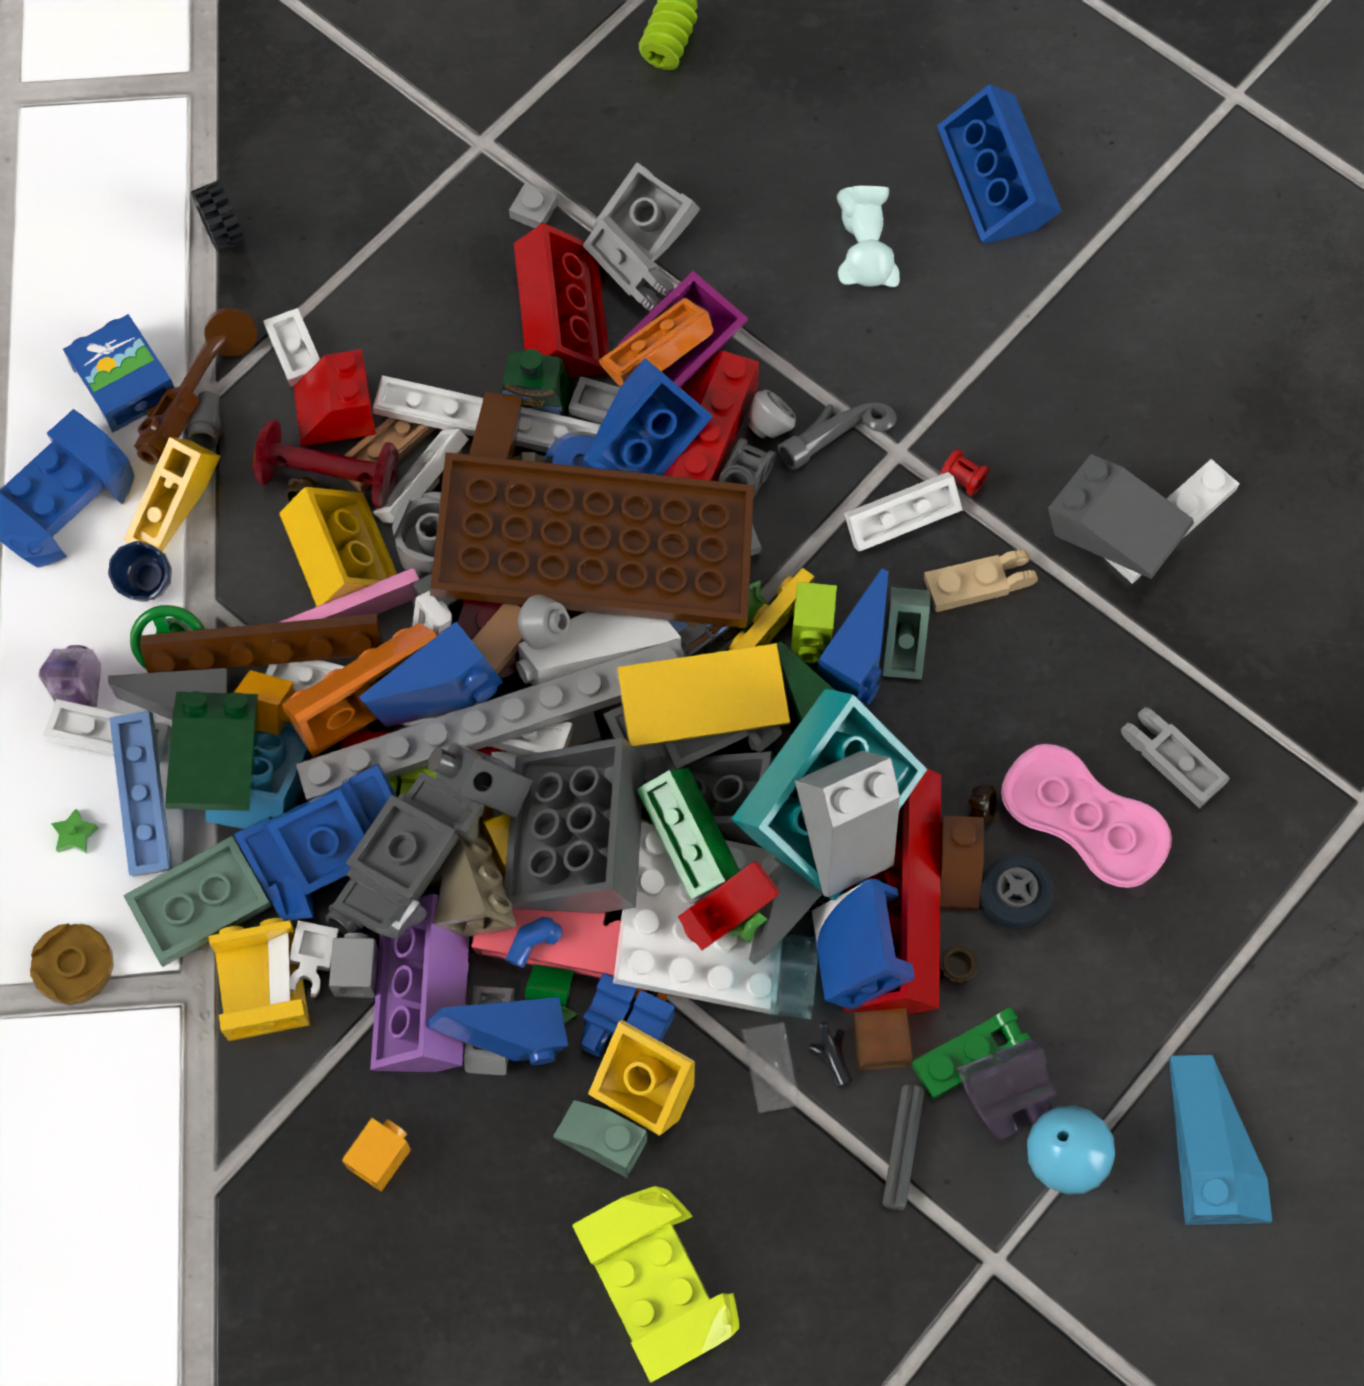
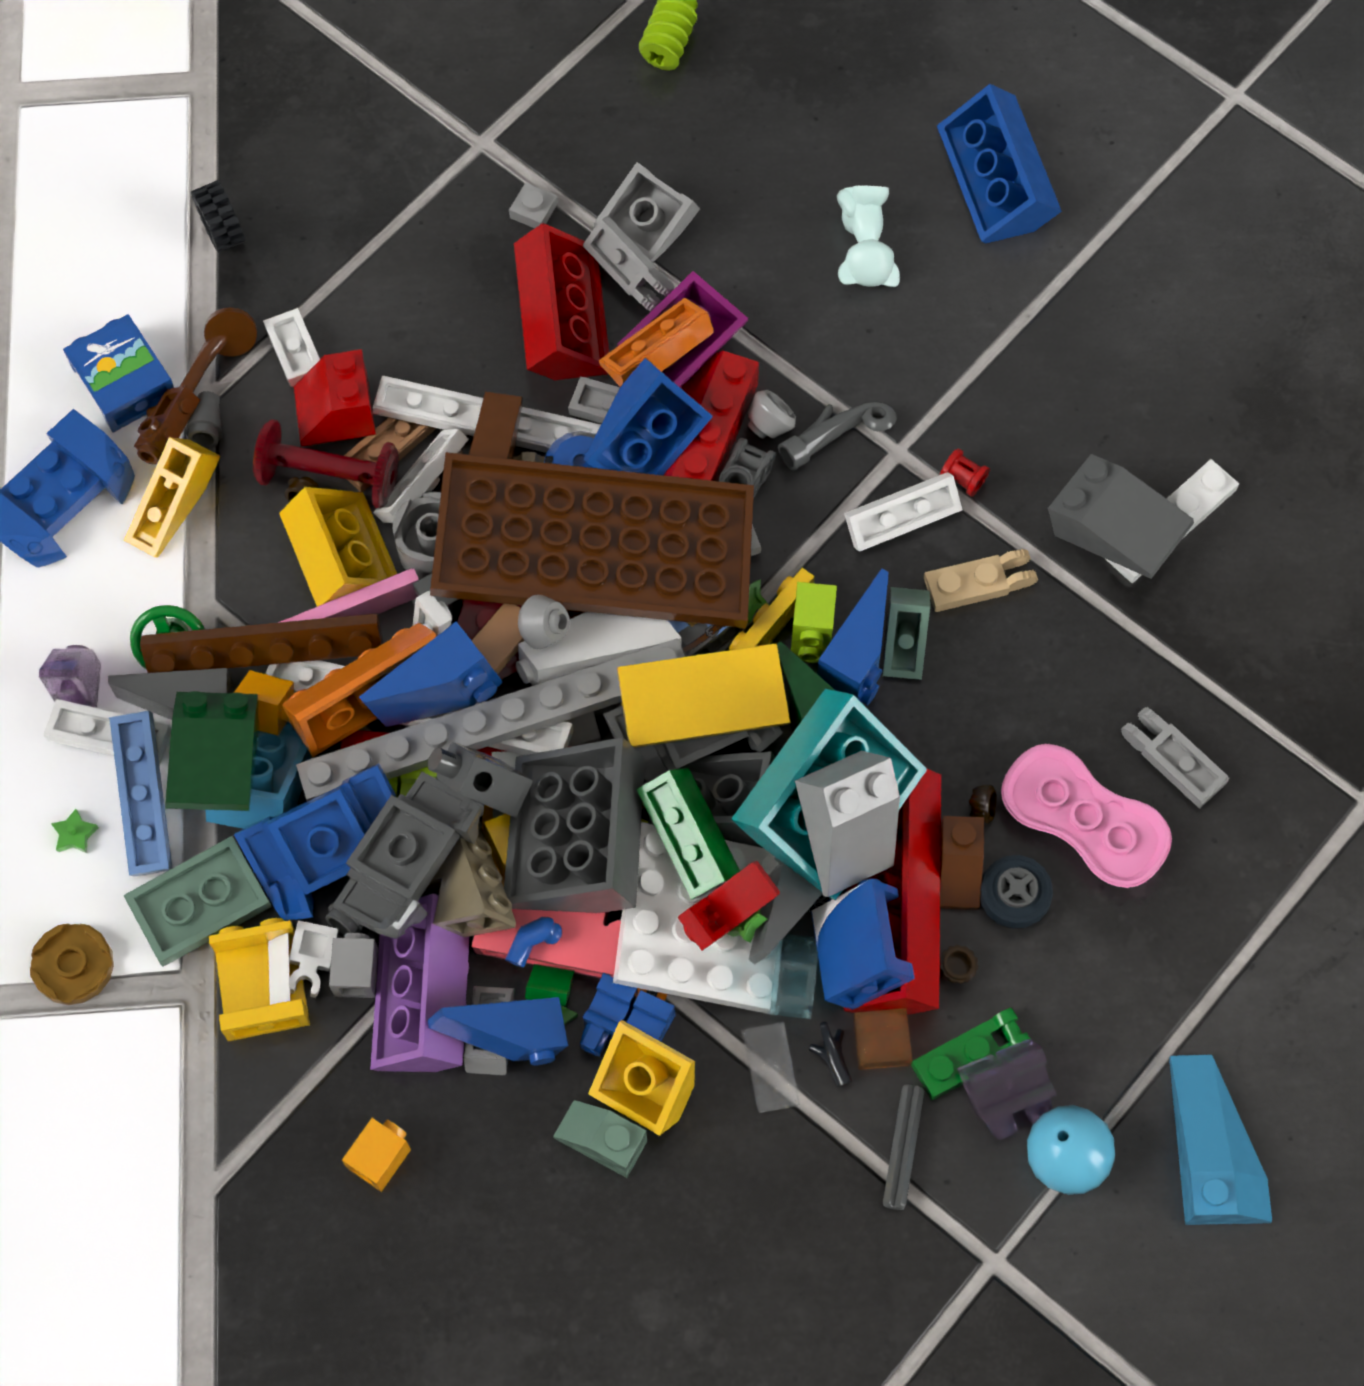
dark blue hair [108,541,172,602] -> none
dark green torso [501,349,574,417] -> none
neon yellow piece [572,1186,739,1383] -> none

